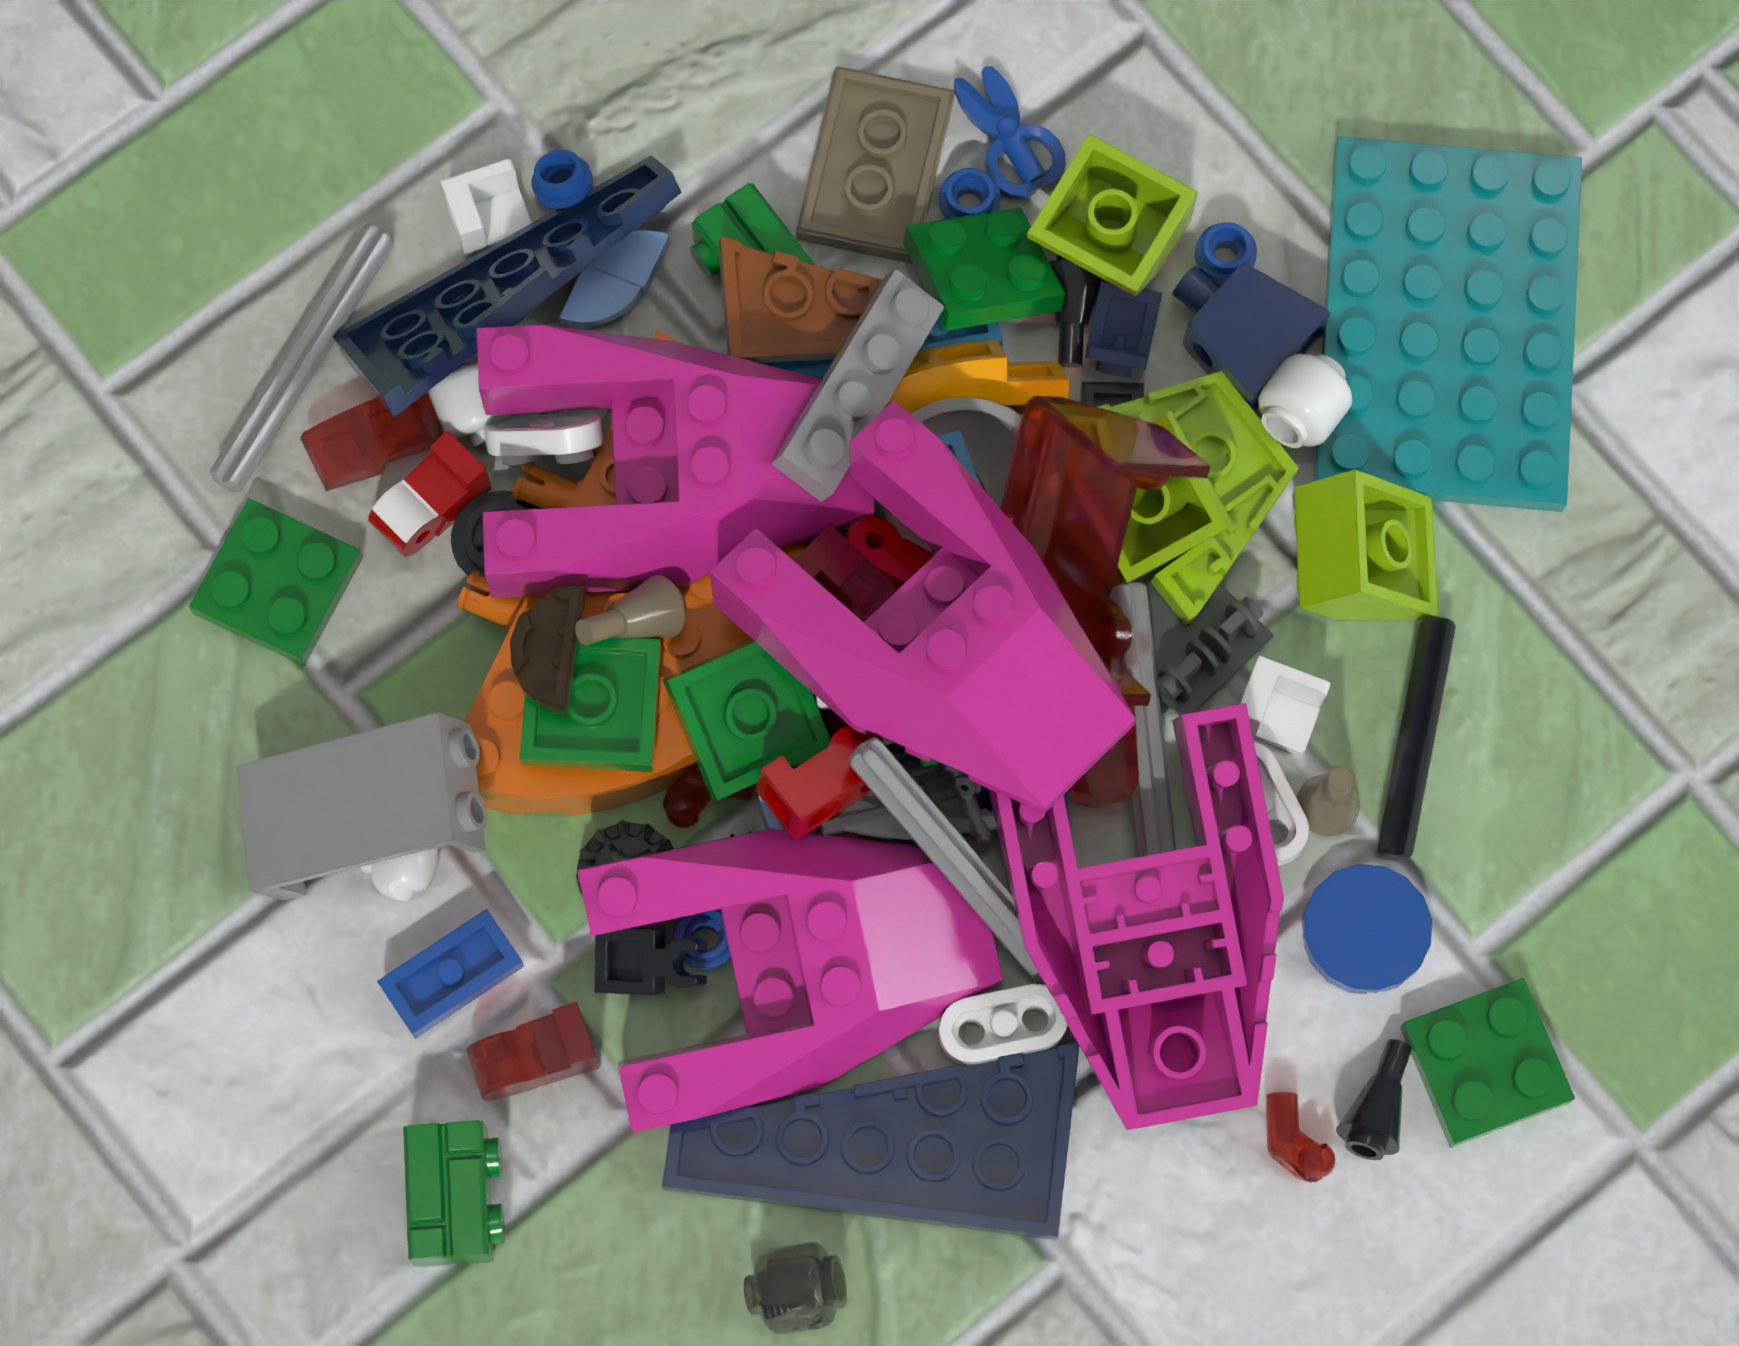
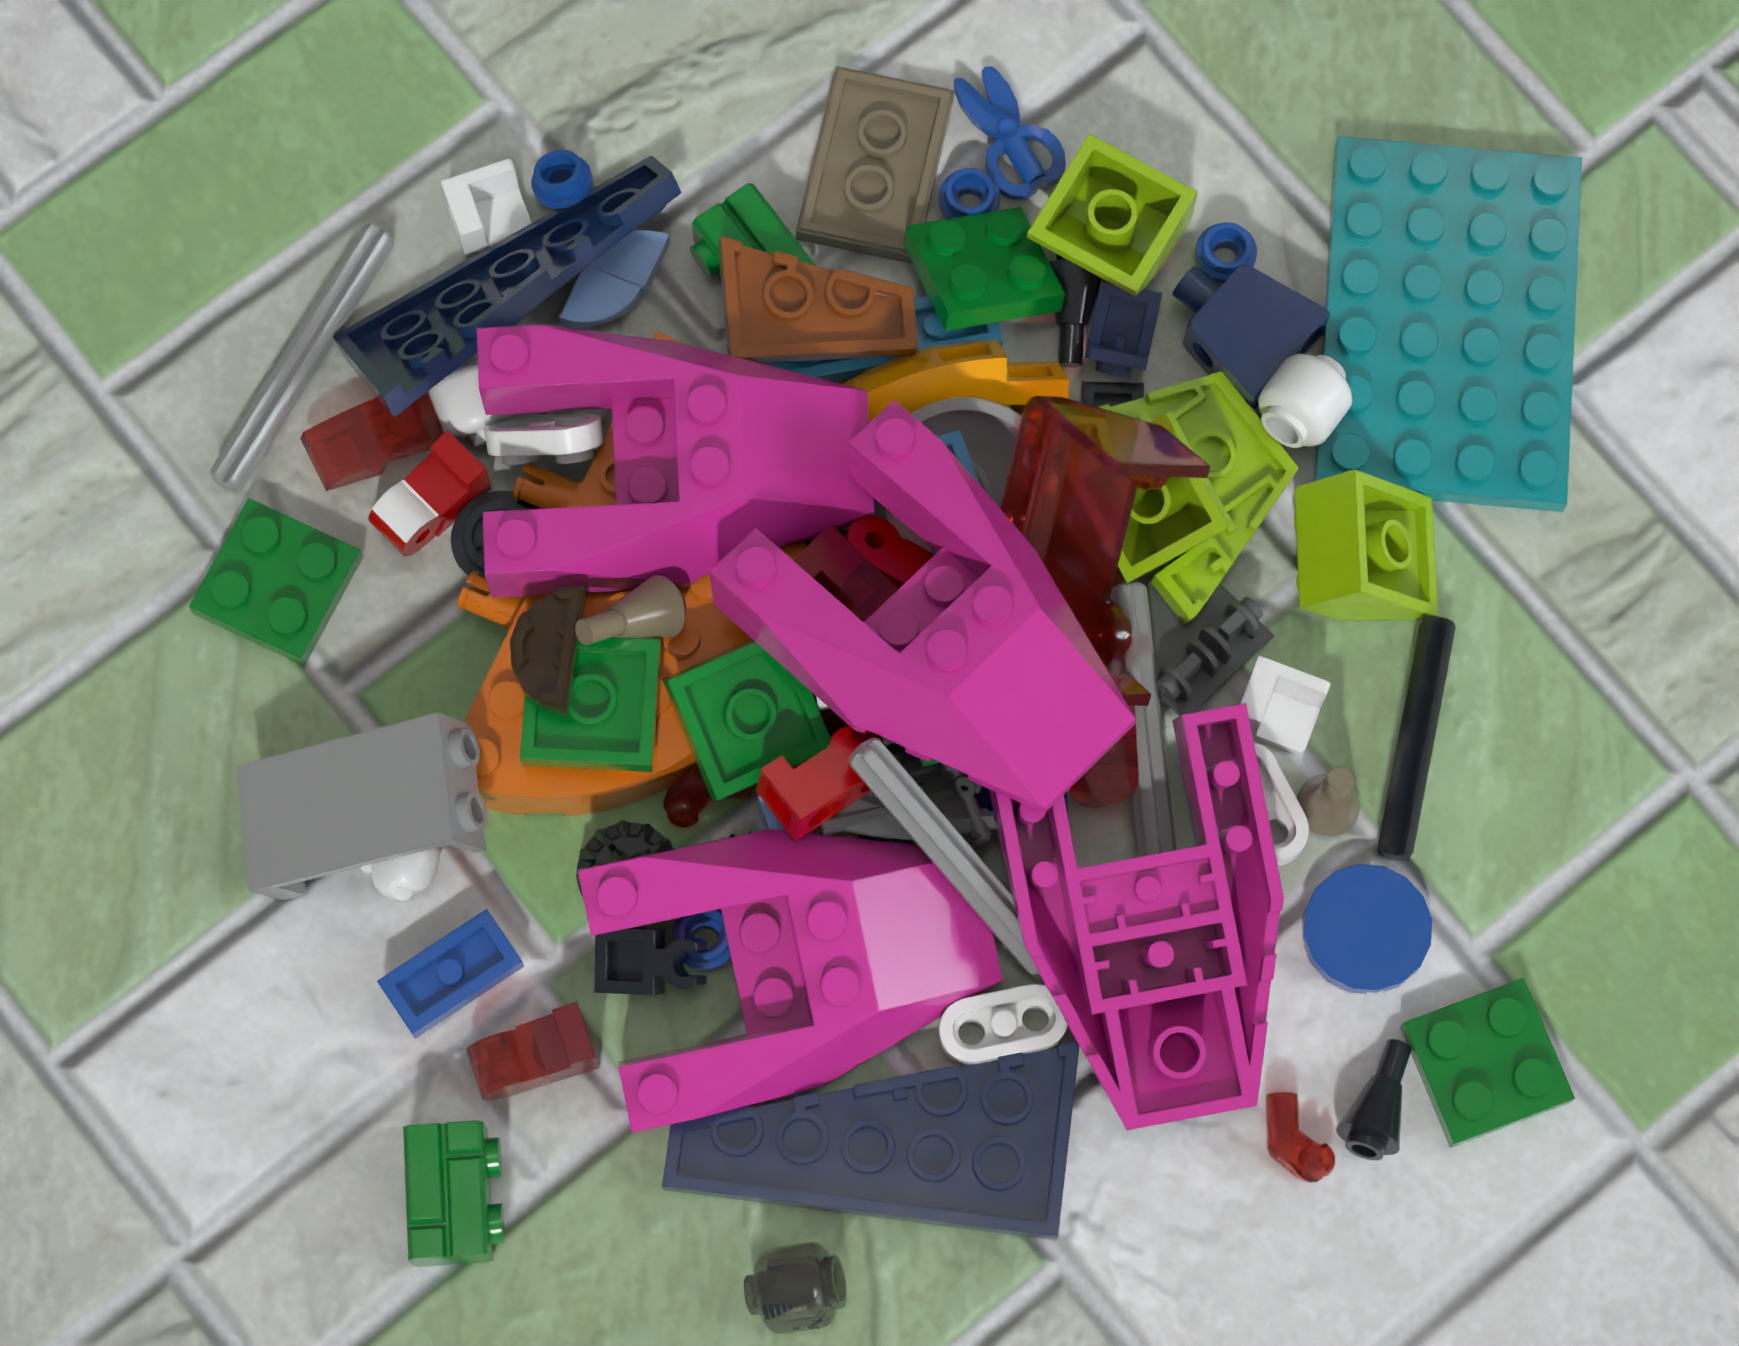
light grey plate [771,268,945,502] -> none

